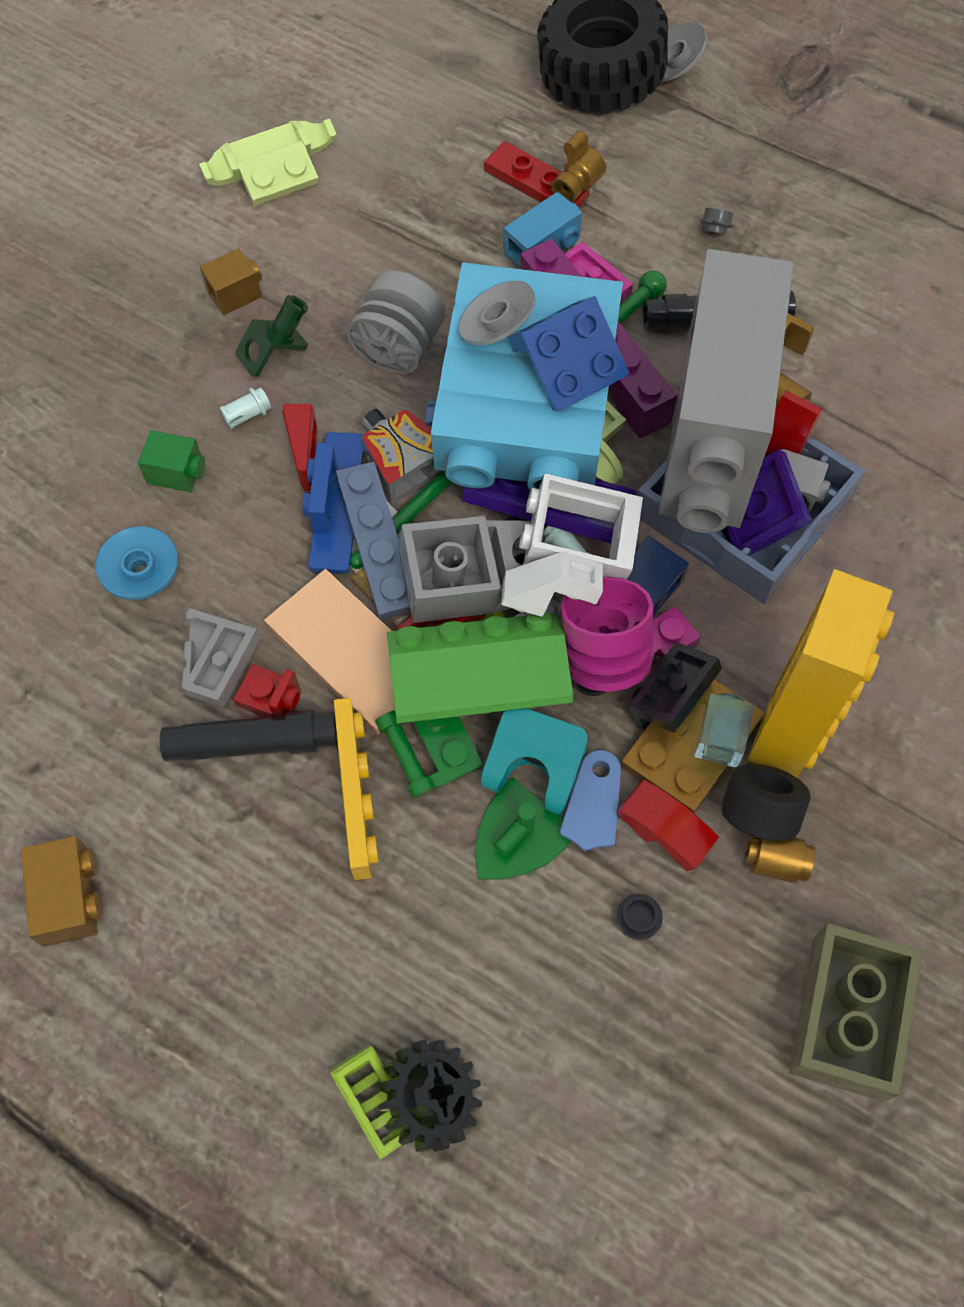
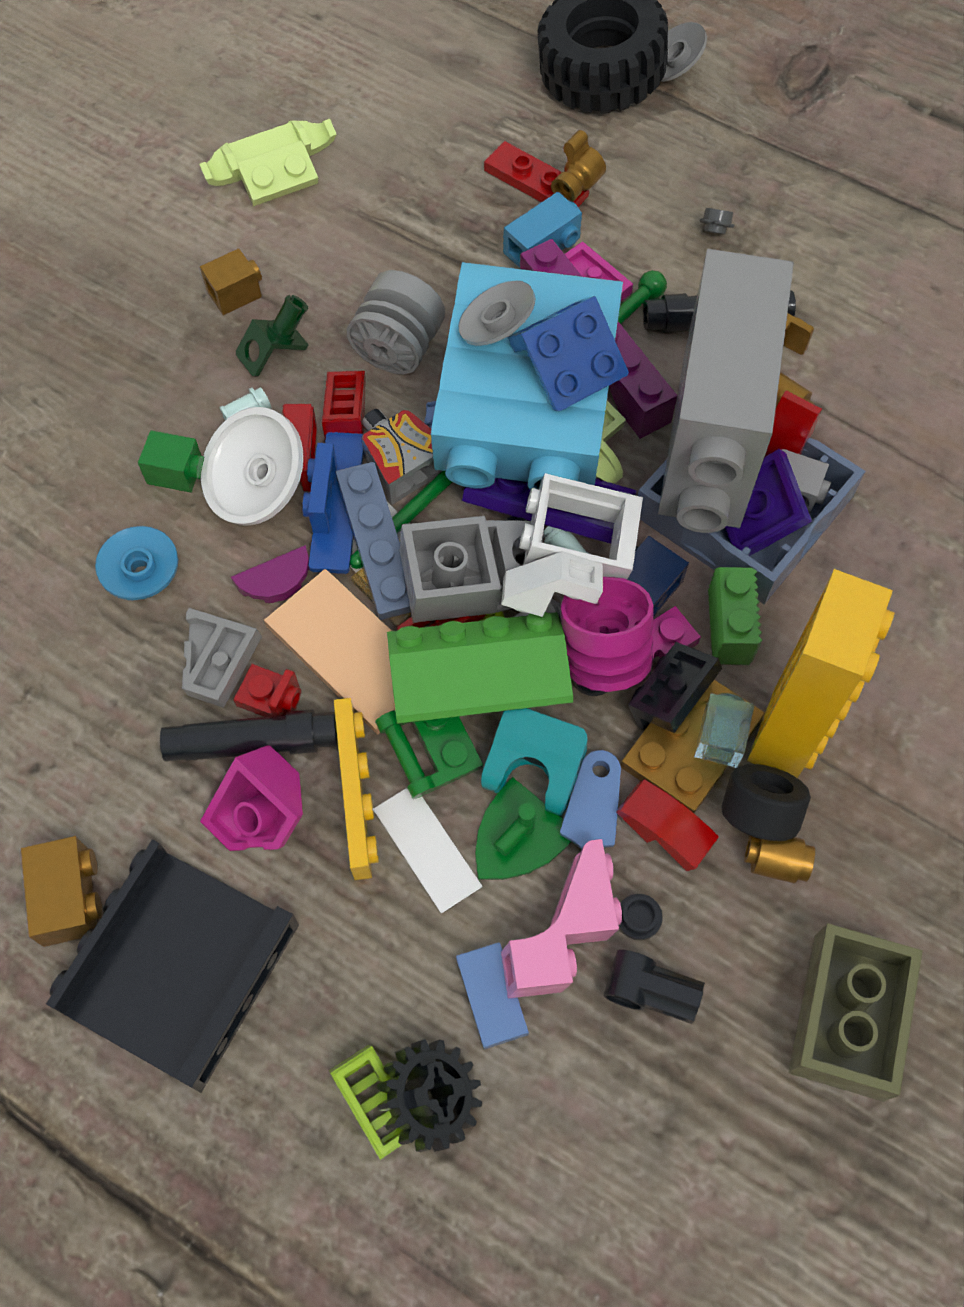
none -> black panel [46,839,299,1093]
none -> dark pink slope [200,745,303,851]
none -> white dish [201,407,303,526]
none -> magenta tile [231,545,310,603]
none -> red slope [322,370,366,438]
none -> white sticker [373,788,483,914]
none -> medium blue tile [456,942,529,1049]
none -> bright pink arch [501,839,622,999]
none -> black piece [603,950,705,1024]
none -> bright green brick [708,567,762,665]

